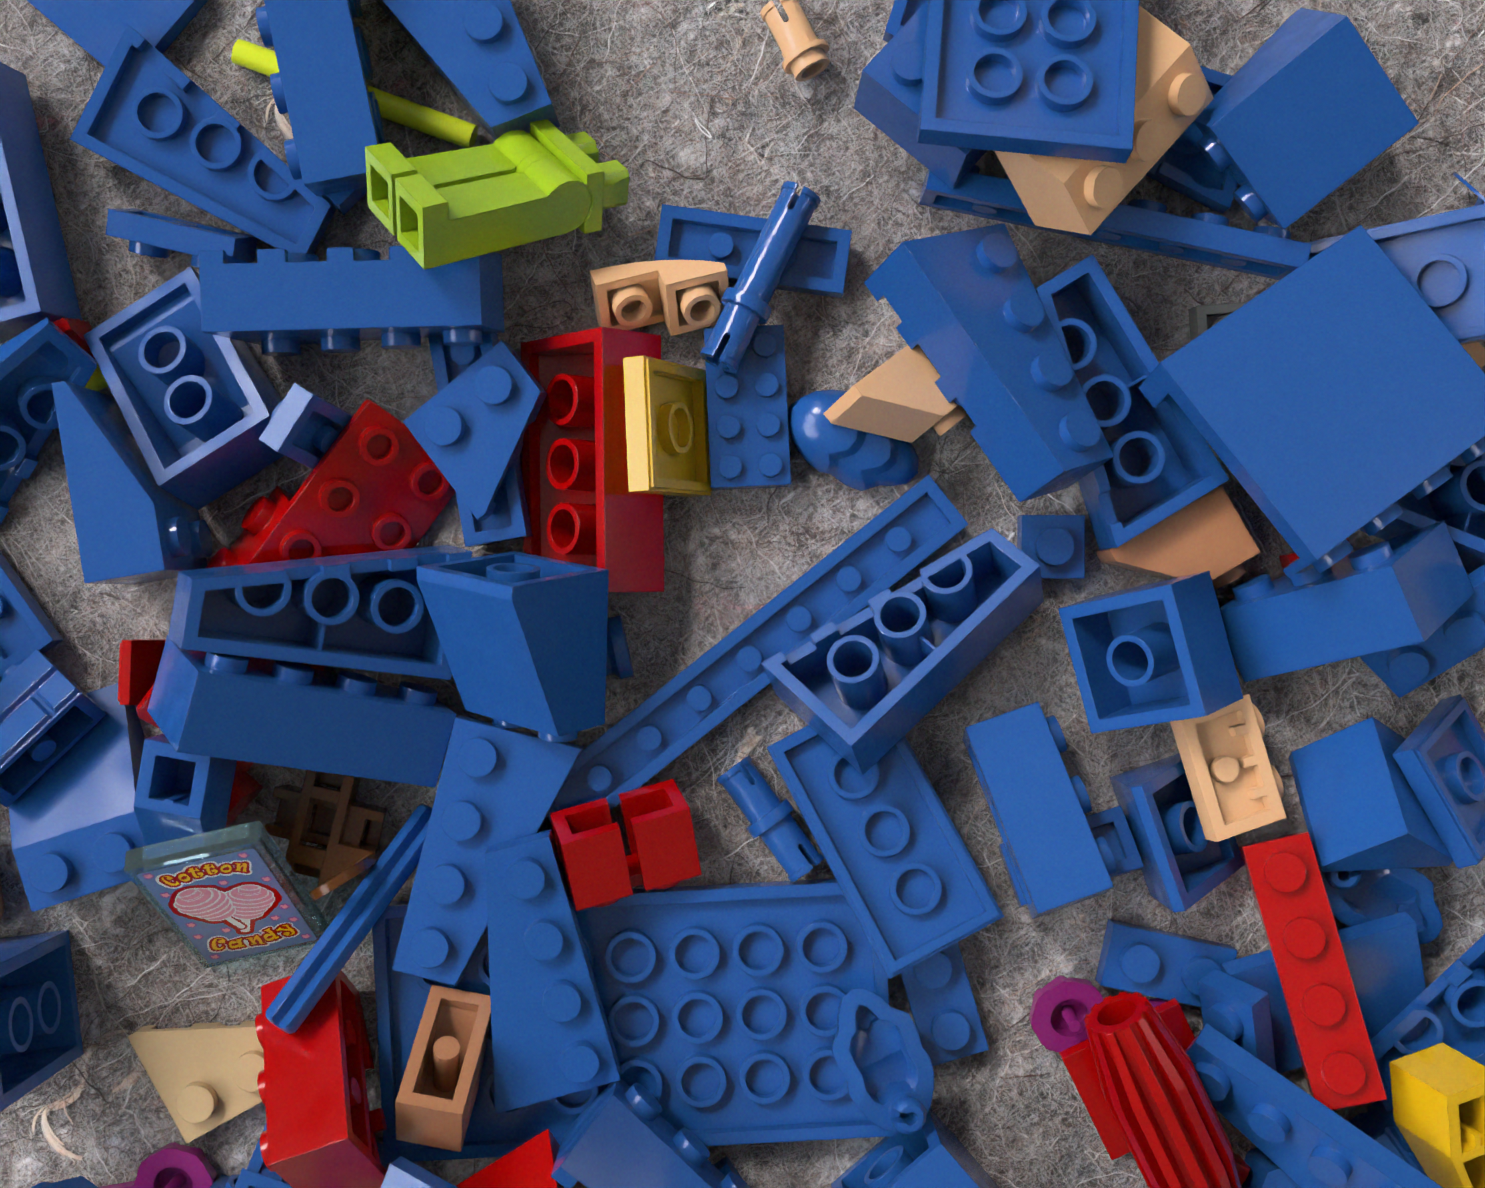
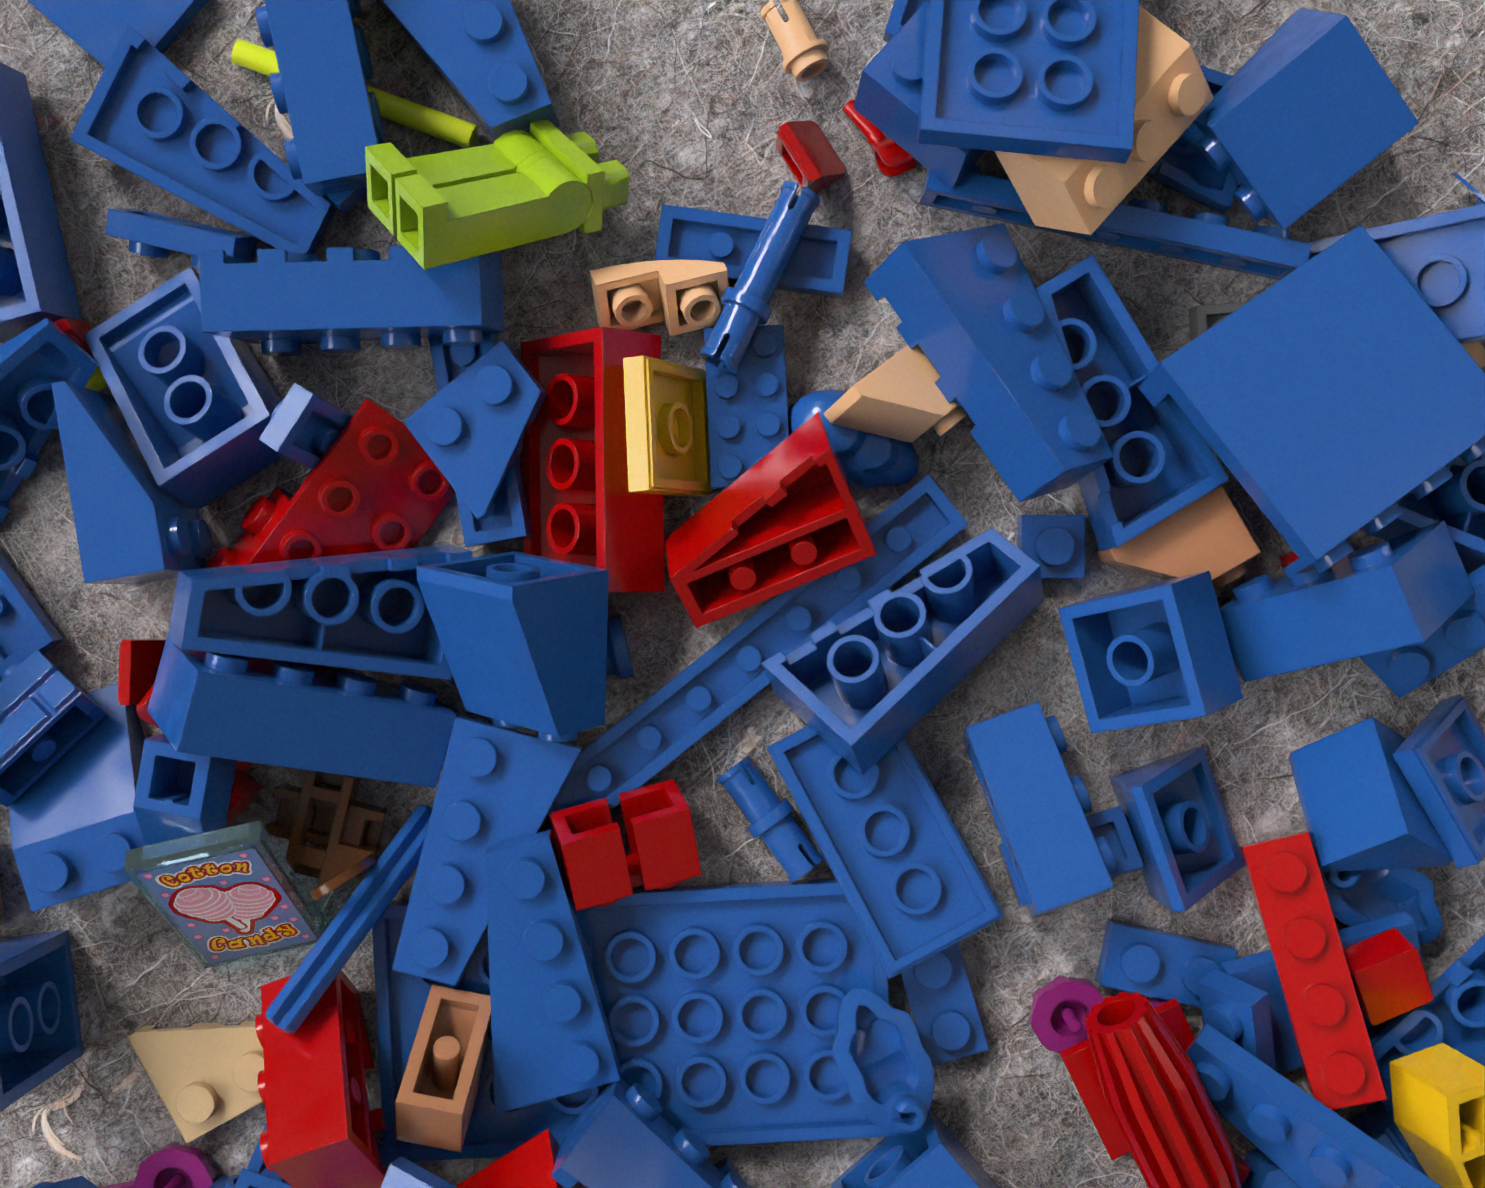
light nougat bracket [1170,694,1287,842] -> none
none -> red wedge [664,412,877,628]
none -> red slope [776,120,846,194]
none -> red hand [842,99,916,177]
none -> red piece [1343,927,1433,1025]

